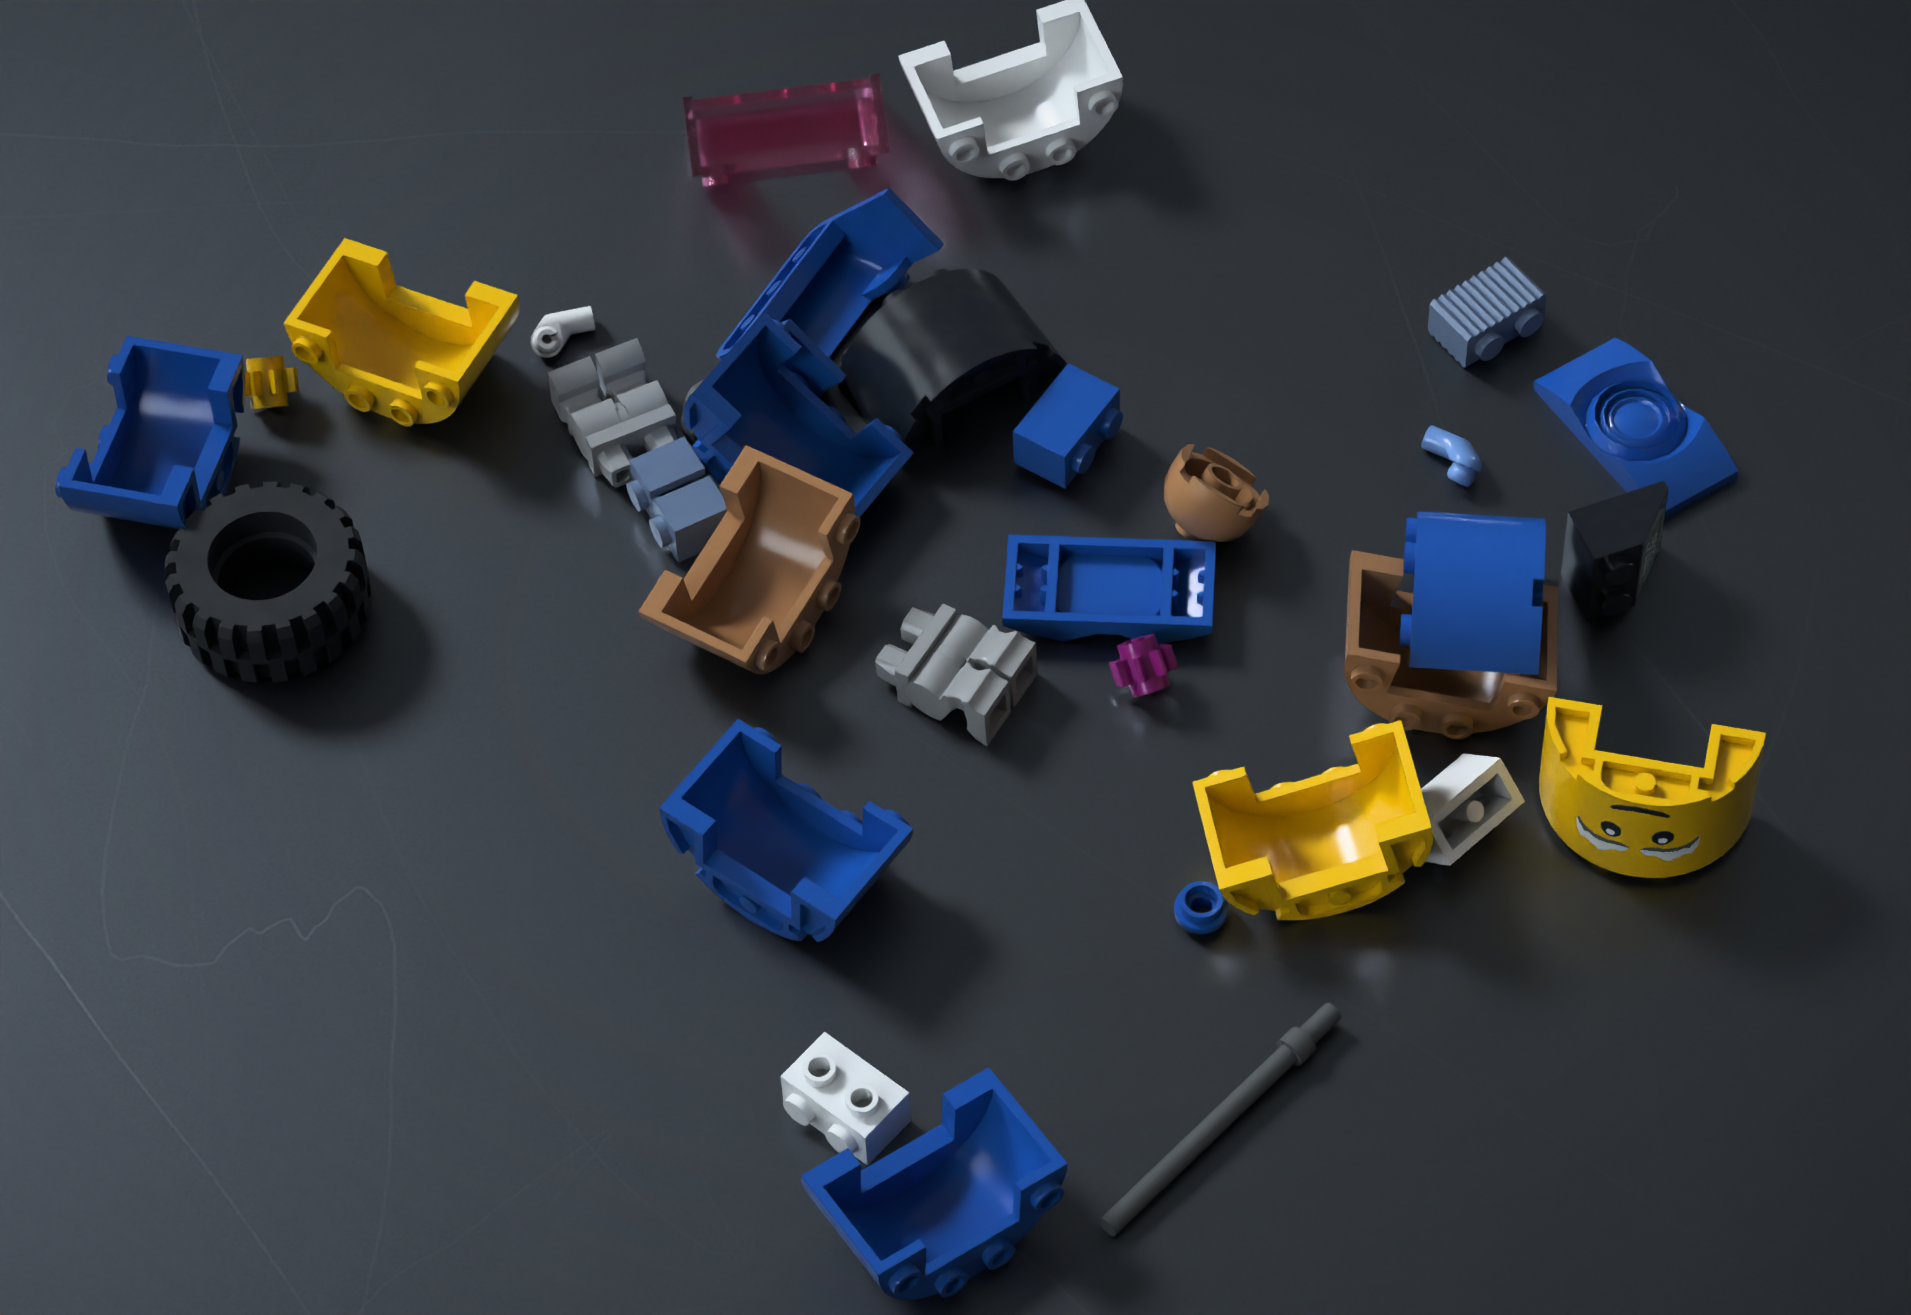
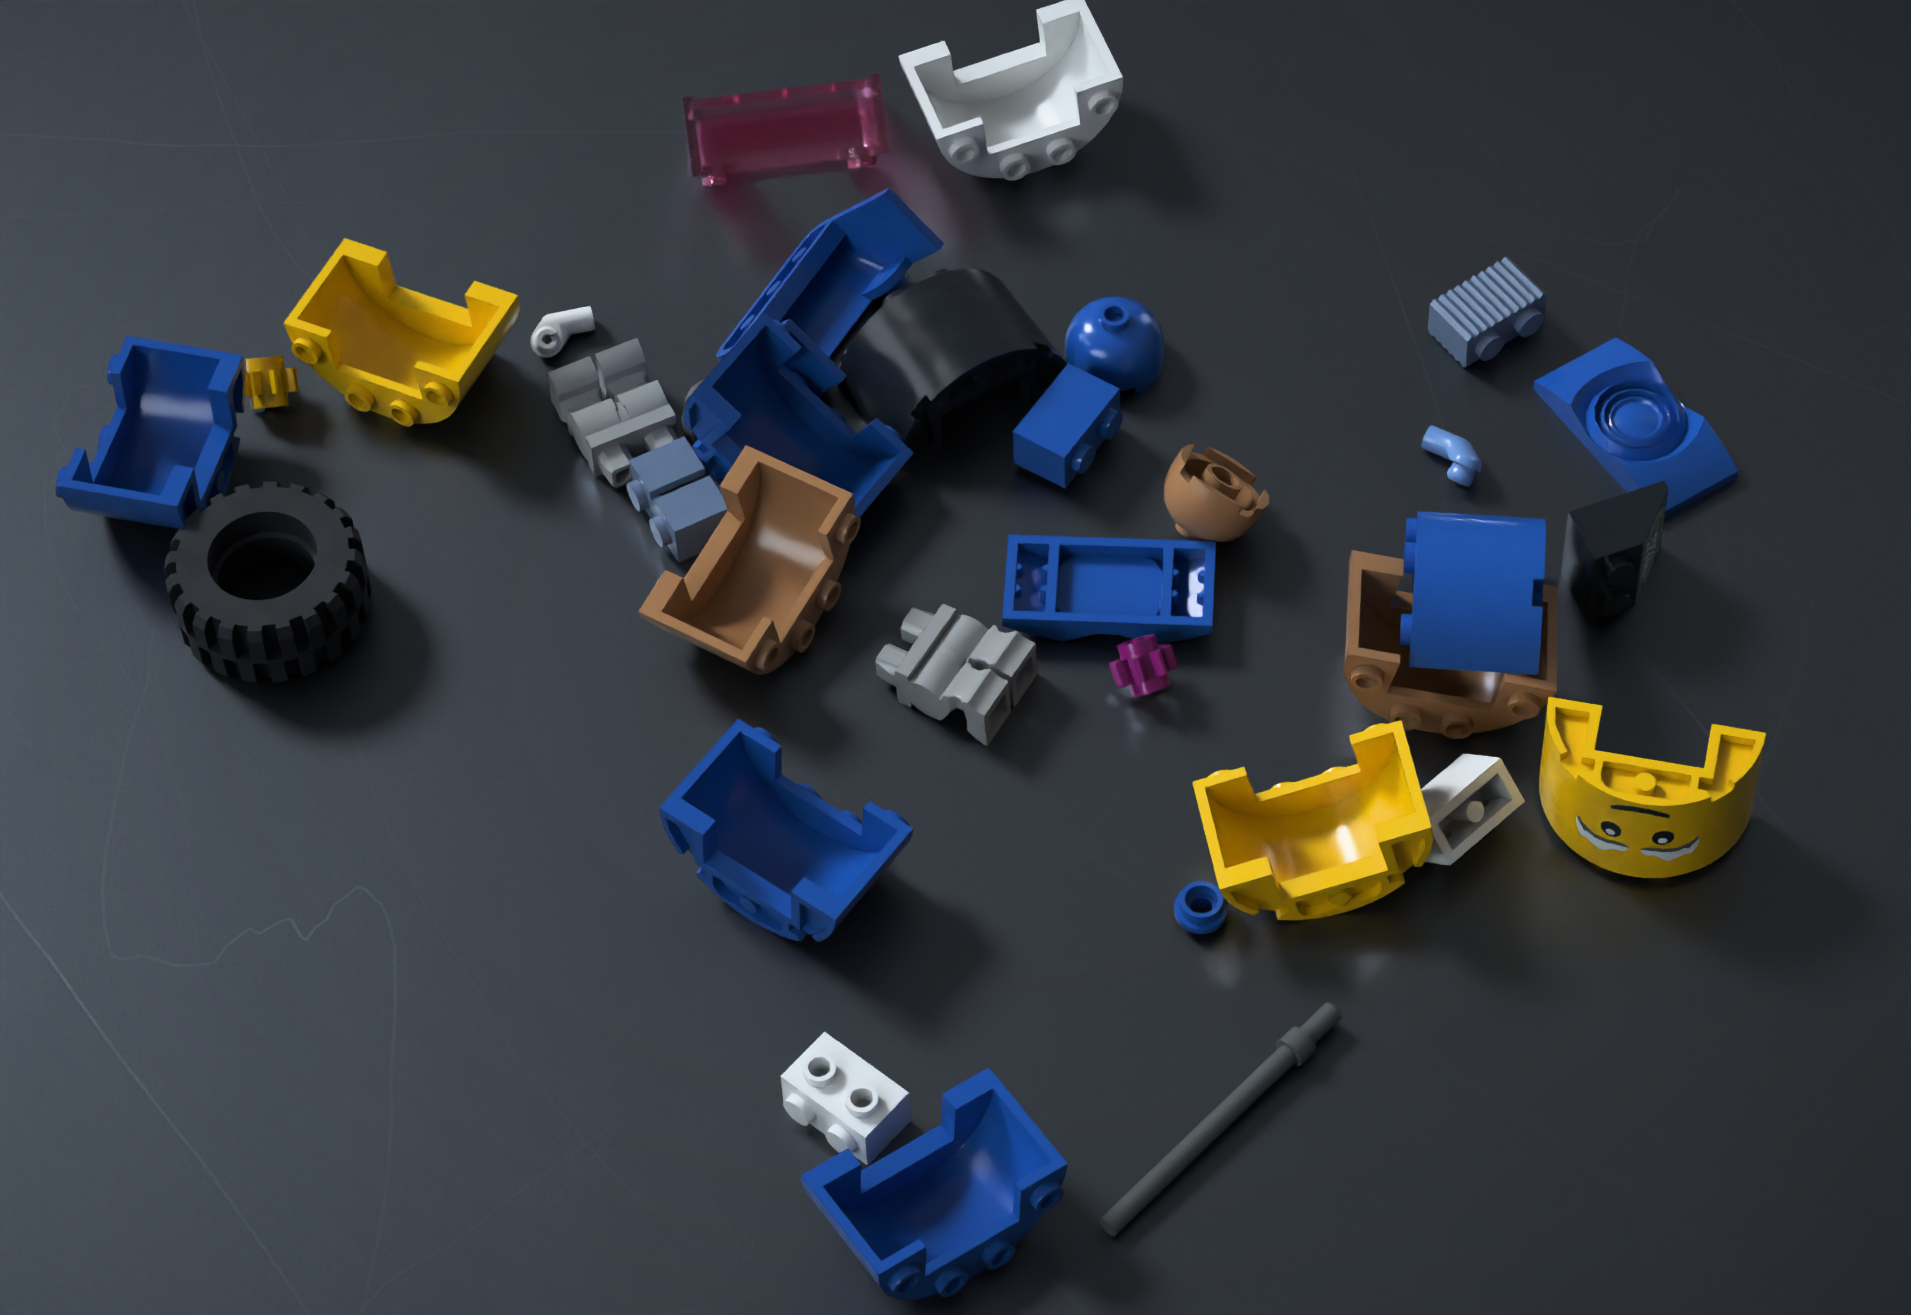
none -> blue cylinder [1065,296,1164,394]

